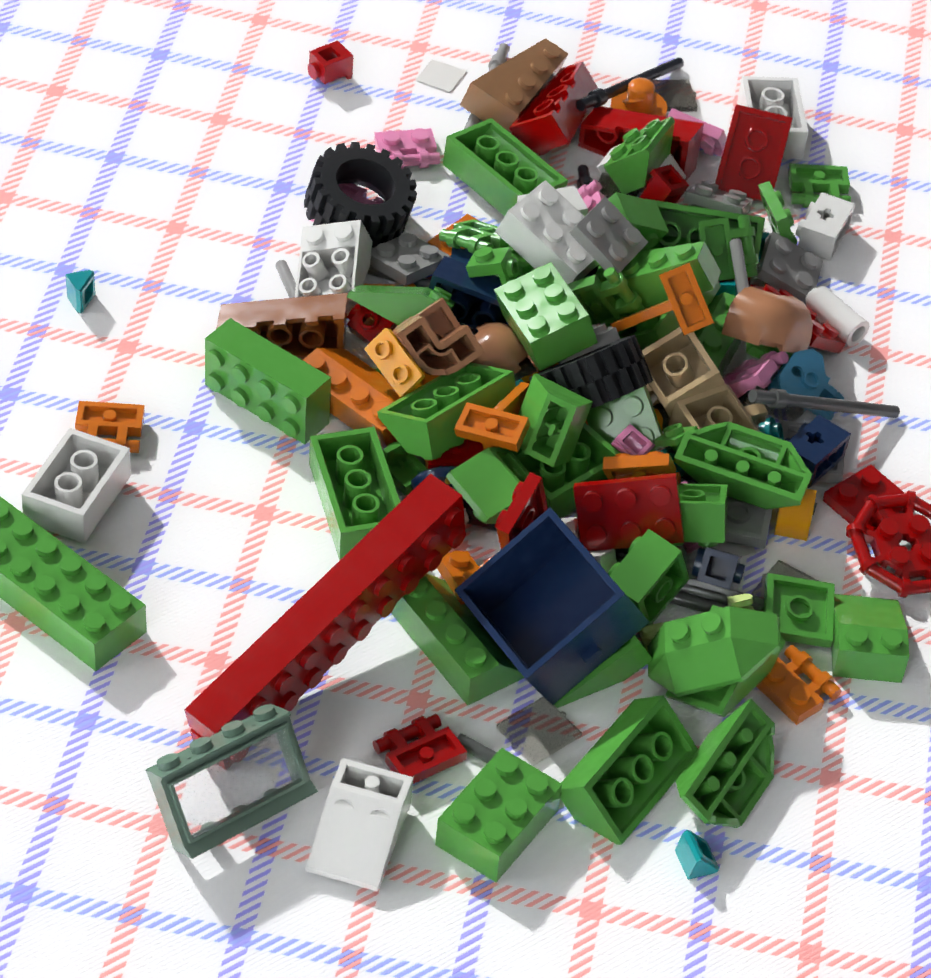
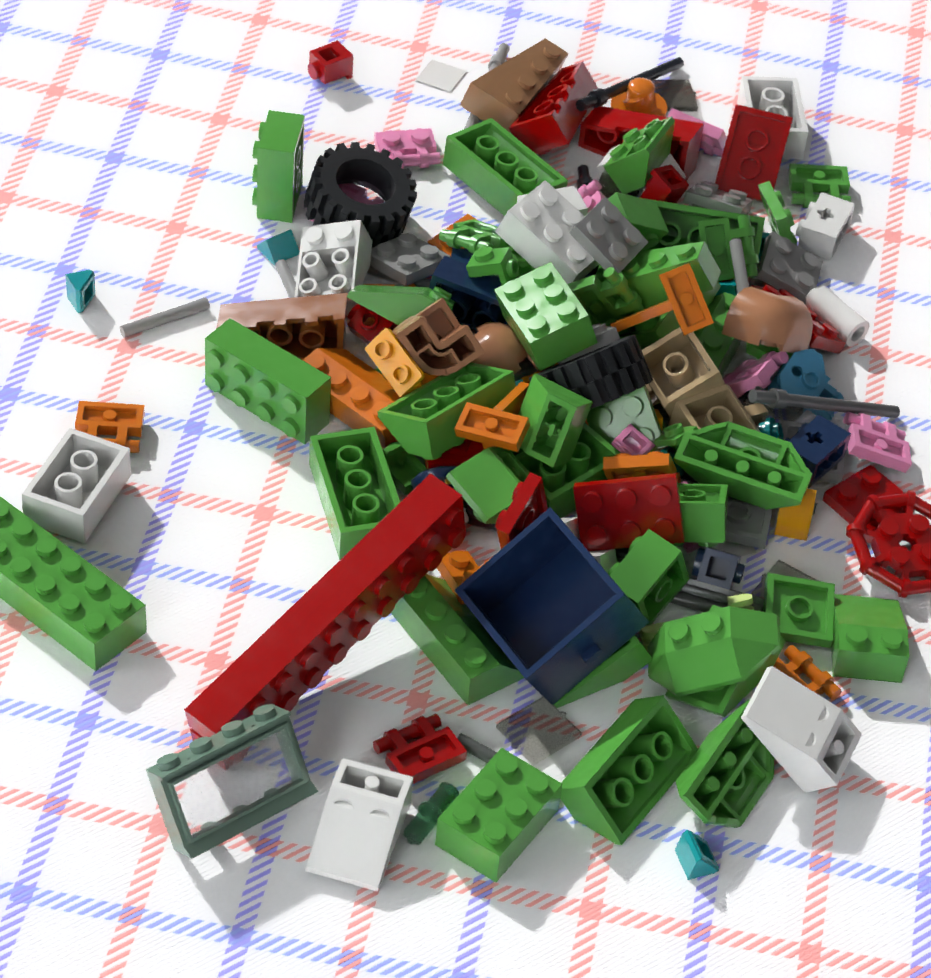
none -> light grey bar [119,297,210,338]
none -> bright green brick [252,110,305,223]
none -> teal slope [257,229,300,265]
none -> clear green axle [403,782,459,845]
none -> white slope [741,666,862,793]
none -> bright pink plate [843,412,912,473]

